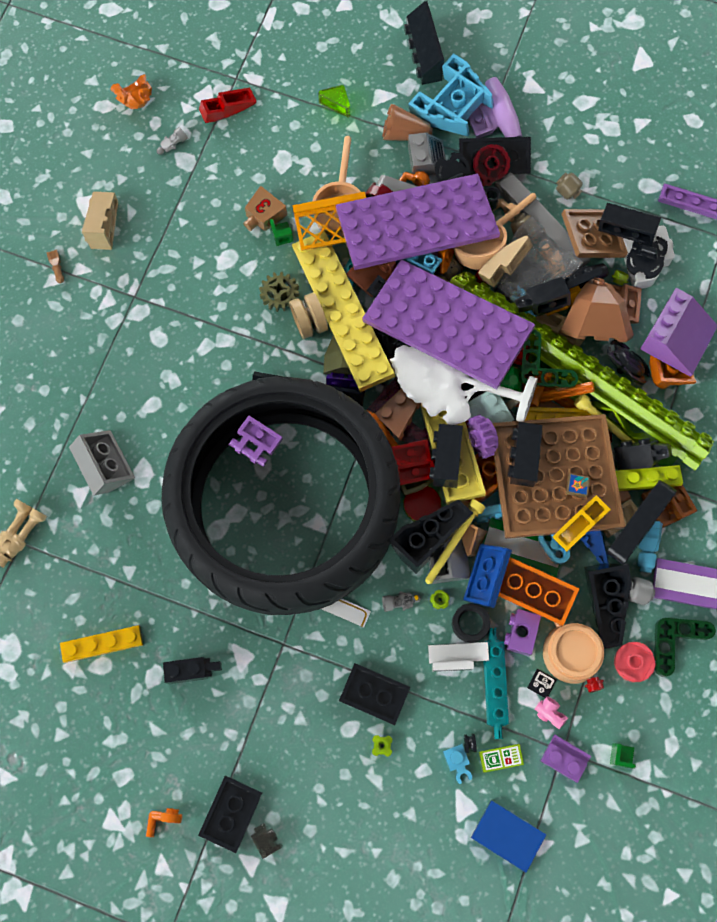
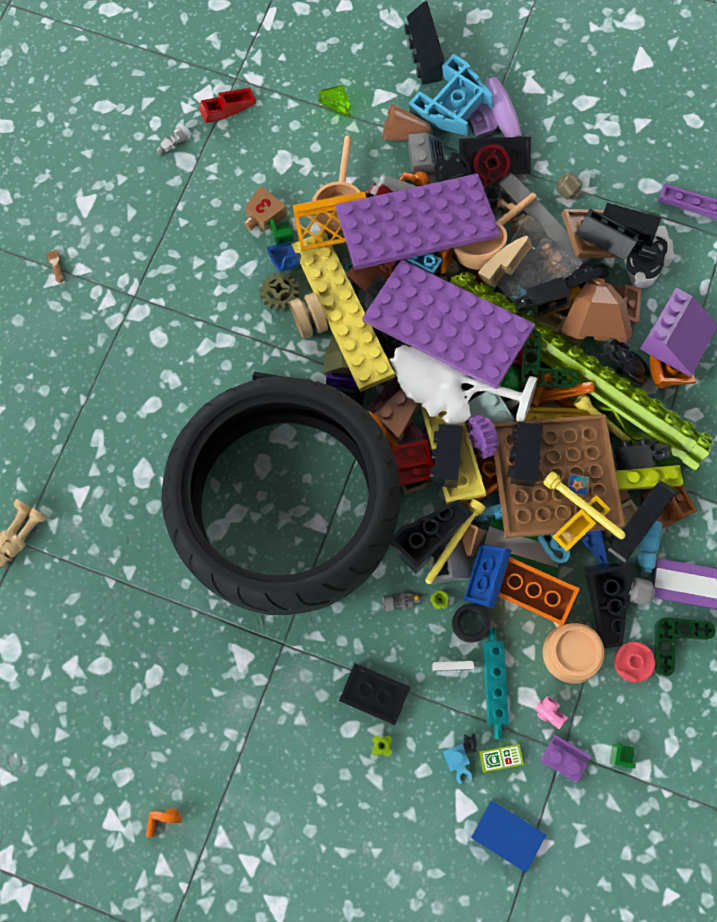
yellow plate [60,625,143,663] -> none
light grey slope [69,430,135,496] -> none
tan wedge [82,192,118,250] -> none
orange helmet [111,74,152,109] -> none
black hinge [163,657,222,684] -> none
black plate [198,775,263,853] -> none
medium lavender plate [229,416,283,467] -> none
clear smoke brick [251,822,283,859] -> none
white sticker [322,599,371,627] -> none
red tile [403,486,441,522] -> none
white sticker [428,642,489,664] -> none
medium lavender brick [504,609,541,656] -> none
black sticker [527,669,557,698] -> none
red plate [585,677,604,693] -> none
lime plate [612,270,629,285] -> none
none -> blue piece [267,241,301,272]
none -> light yellow piece [544,471,626,539]
none -> black brick [576,208,639,260]

